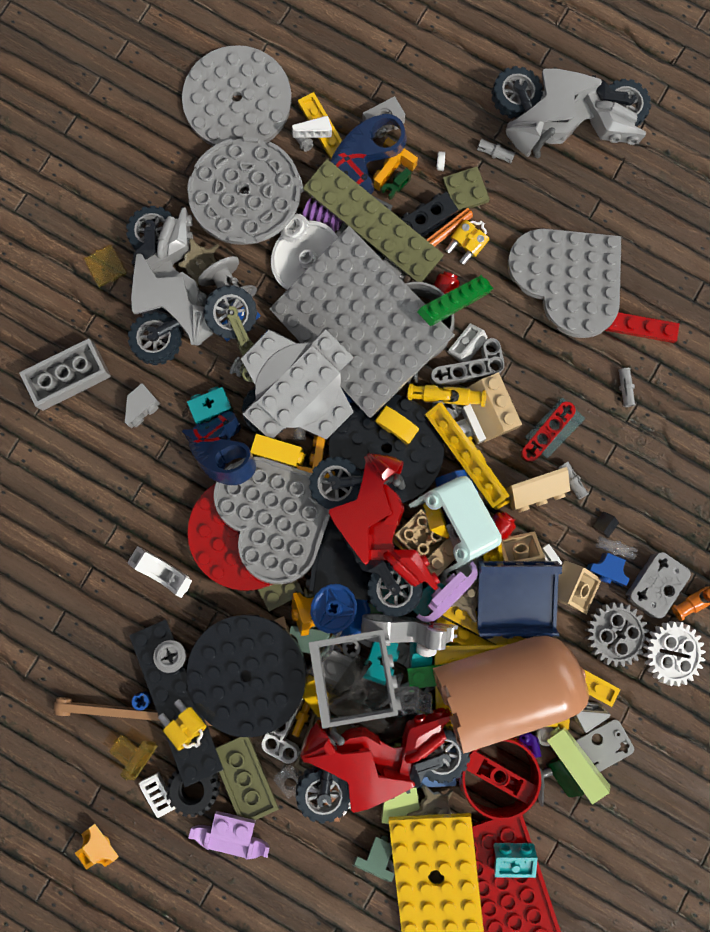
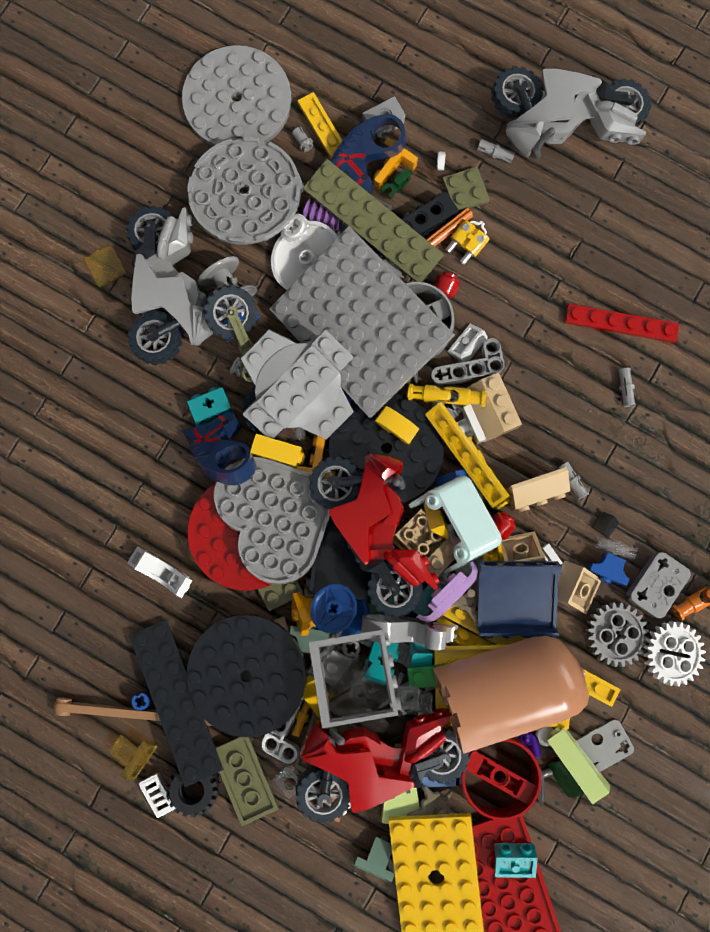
light grey brick [19,339,111,411] -> none
light orange brick [75,824,119,870] -> none
light grey slope [125,384,160,428] -> none
light grey gear [153,640,186,673] -> none
yellow piece [158,699,207,751] -> none
dark tan piece [178,238,219,286] -> none
lavender plate [189,811,270,859] -> none
white slope [292,116,332,138] -> none
white tile [416,643,437,657] -> none
green plate [417,275,494,327] -> none
light grey plate [508,229,621,338] -> none
red beam [521,401,576,462] -> none
clear light blue piece [525,397,585,458] -> none
light grey slope [573,702,610,733] -> none

